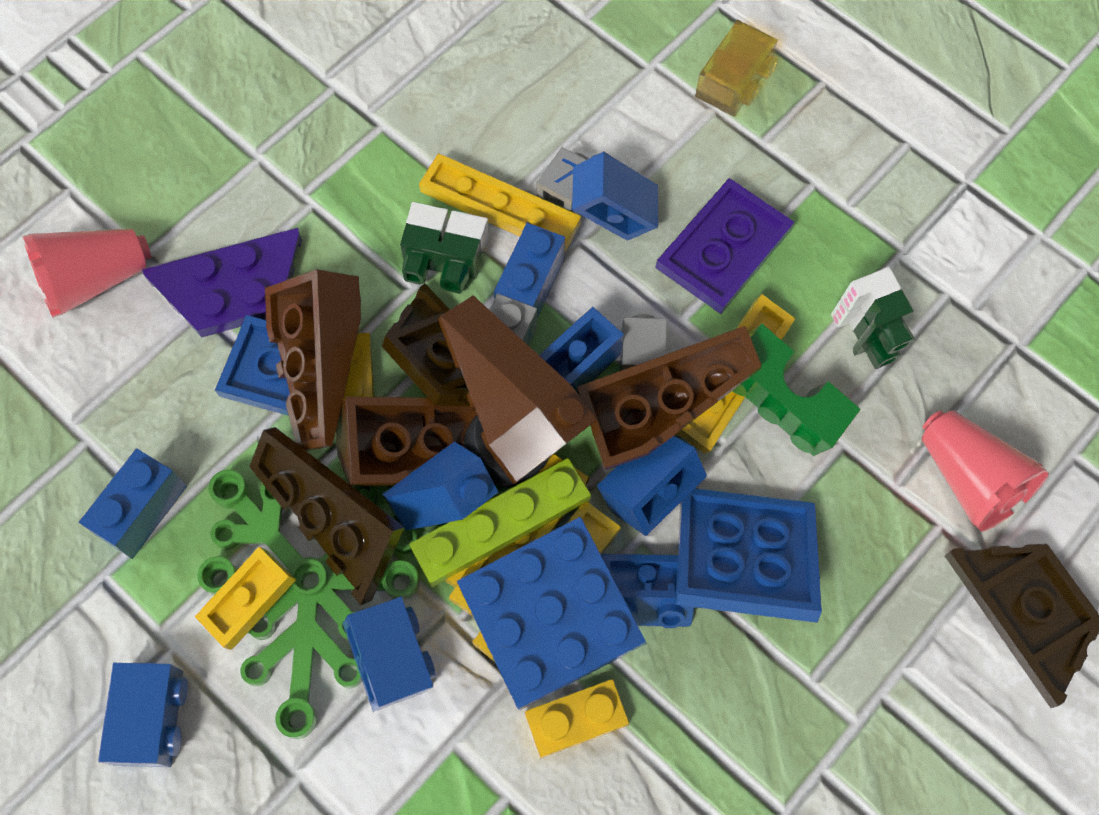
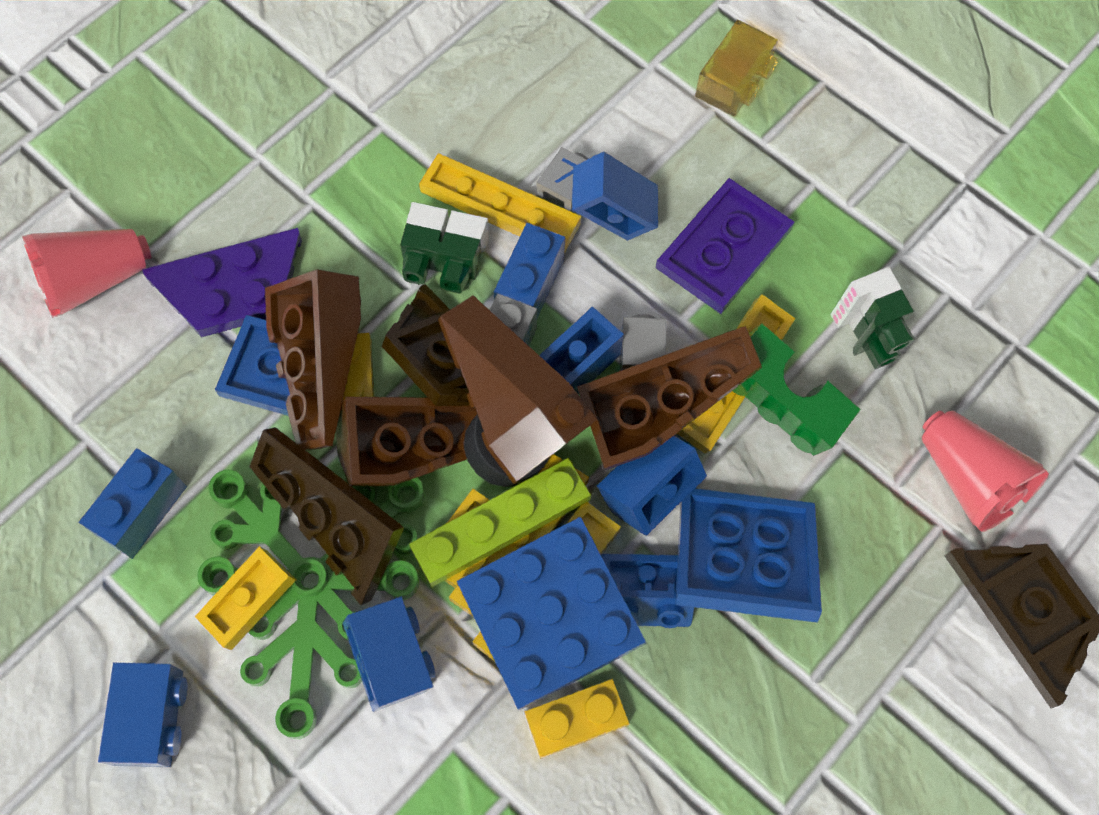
blue slope [383,441,498,530] -> none

